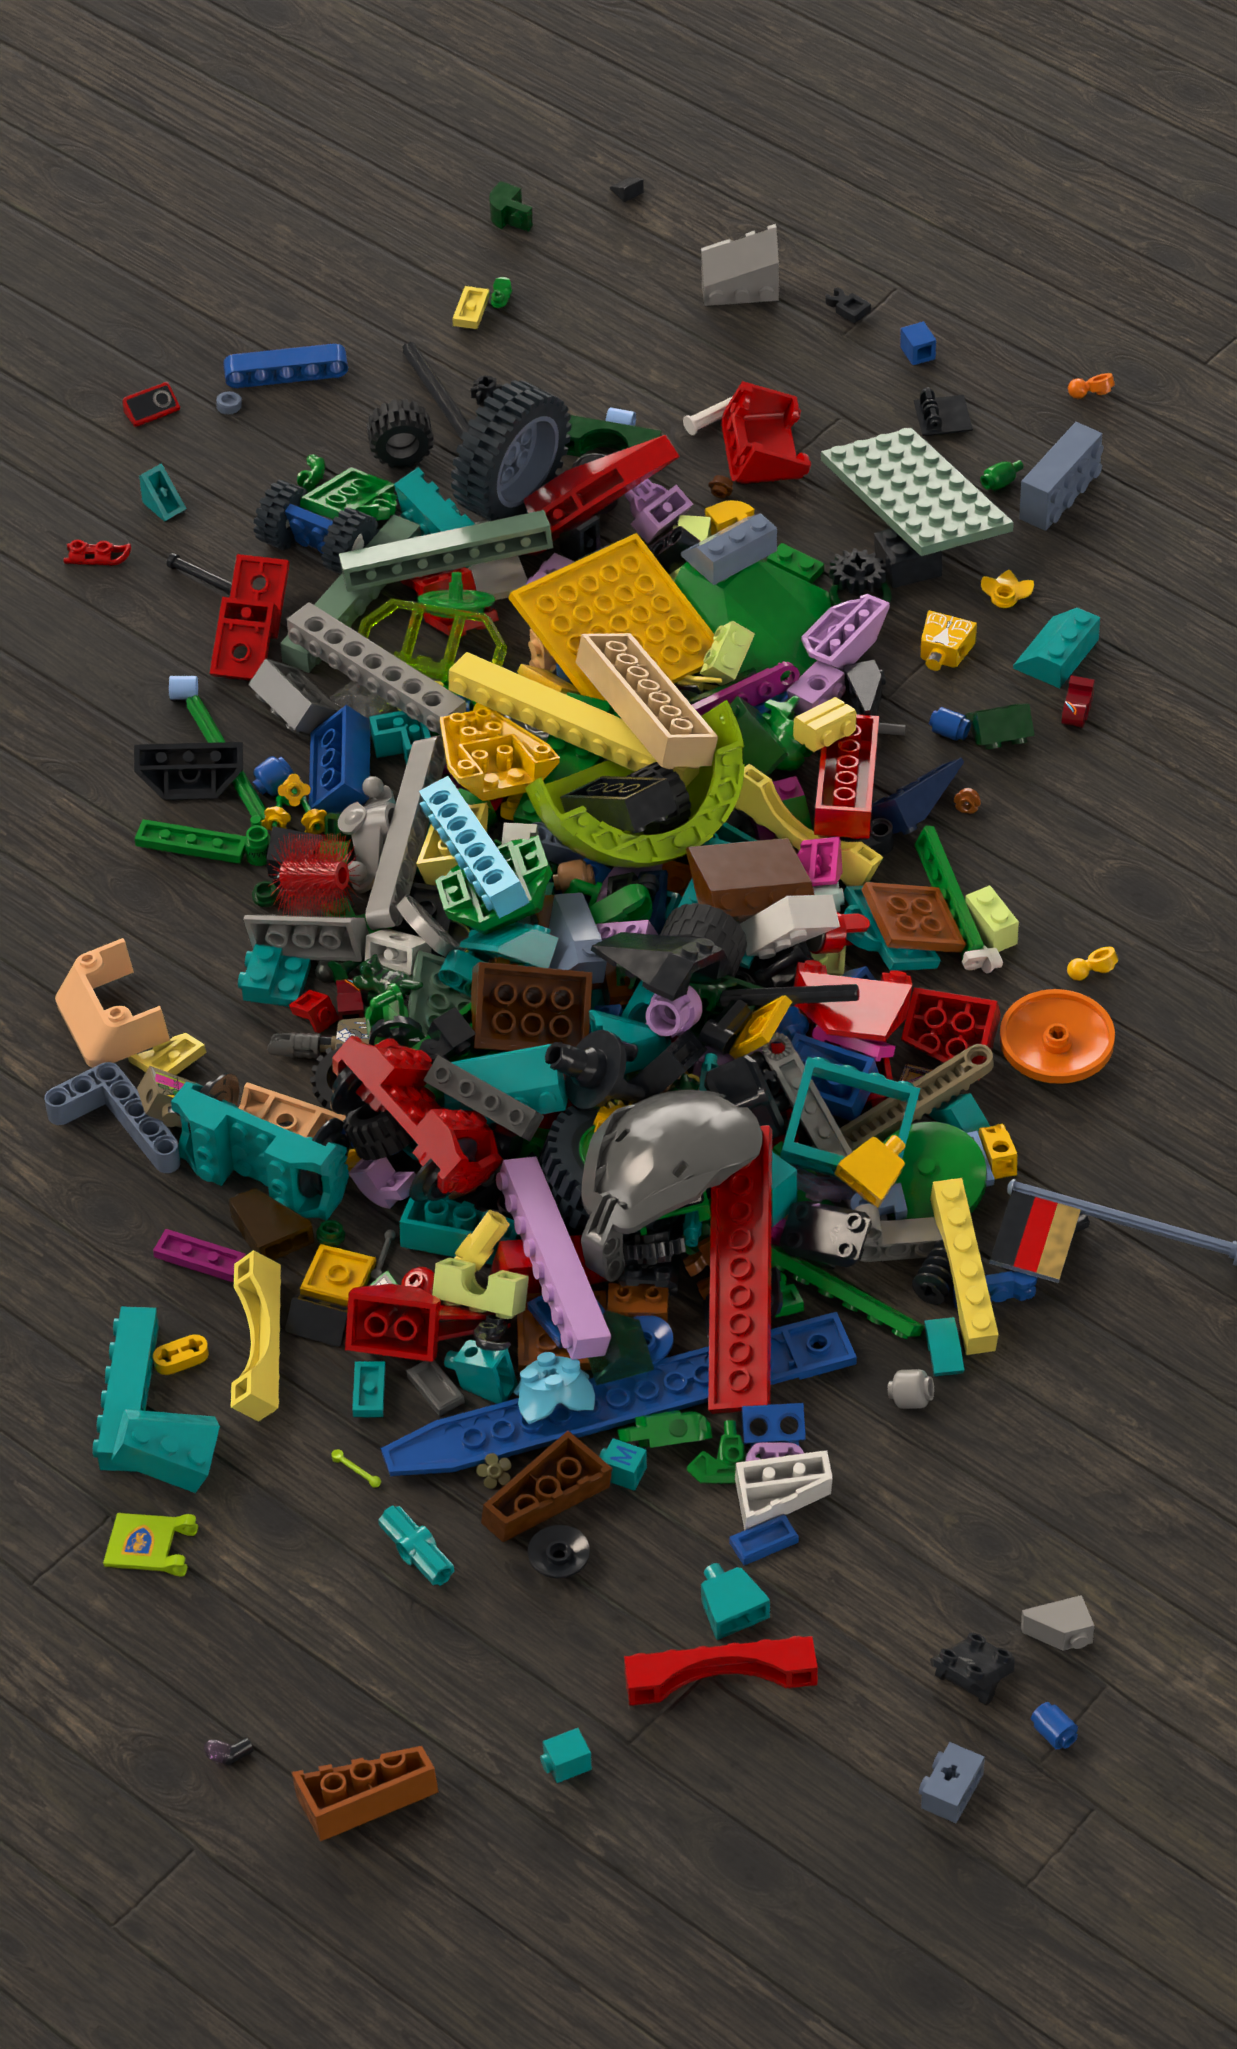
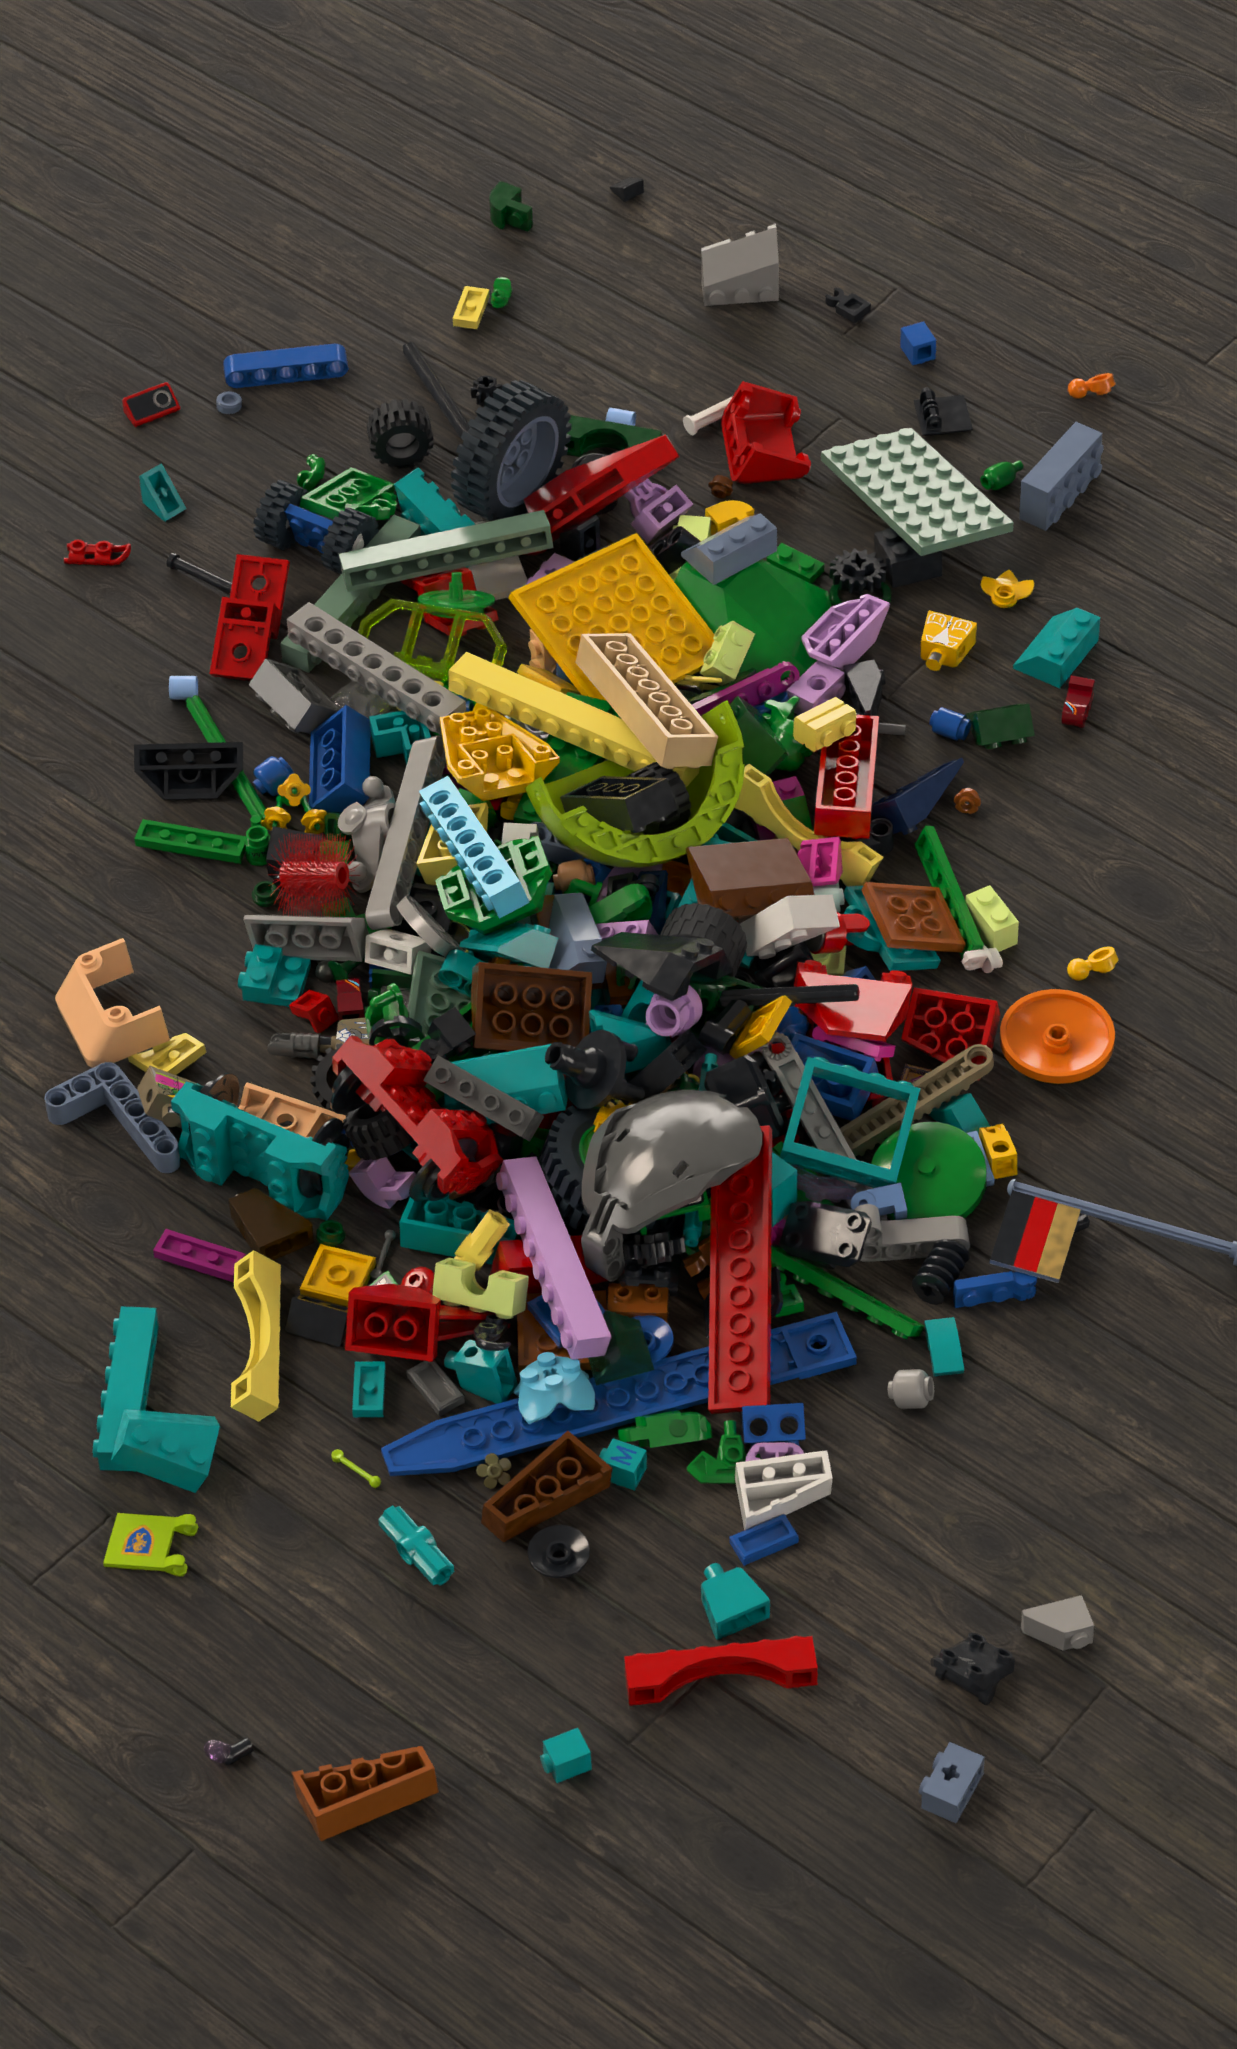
yellow beam [153,1334,209,1375] -> none
dark green animal [353,954,423,998] -> none
yellow torso [834,1135,906,1208] -> none
light yellow arch [930,1178,999,1355] -> none
blue brick [1031,1702,1078,1749] -> none

